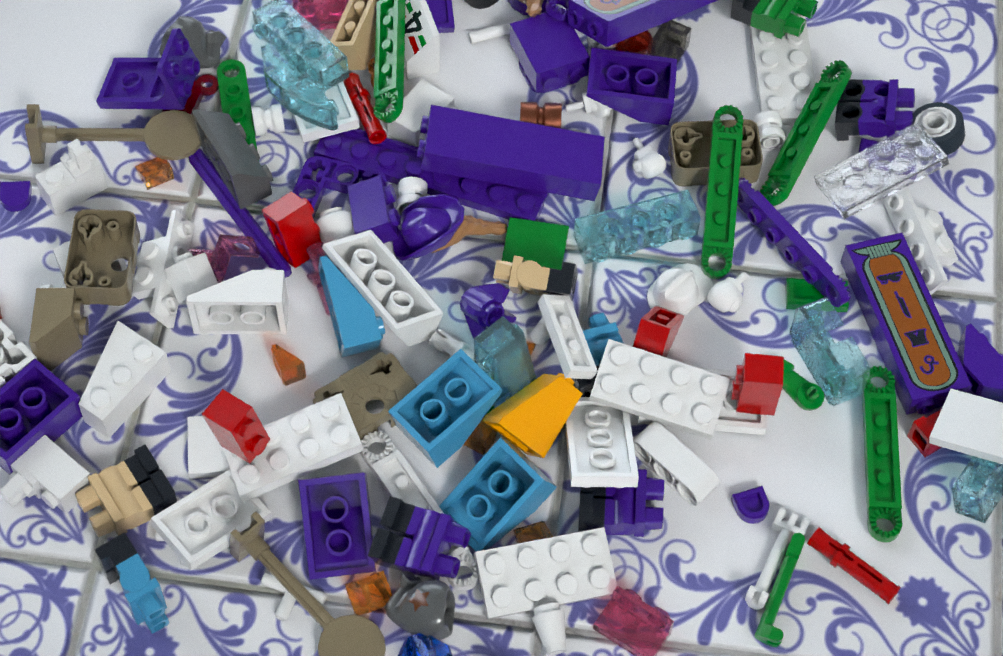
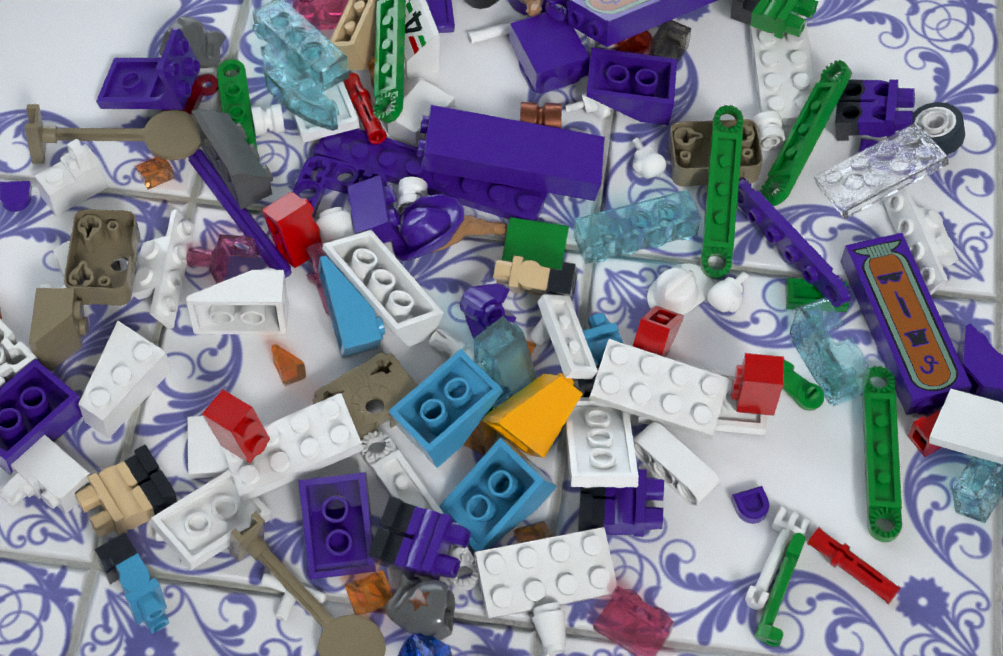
white brick [164,252,218,303] -> none

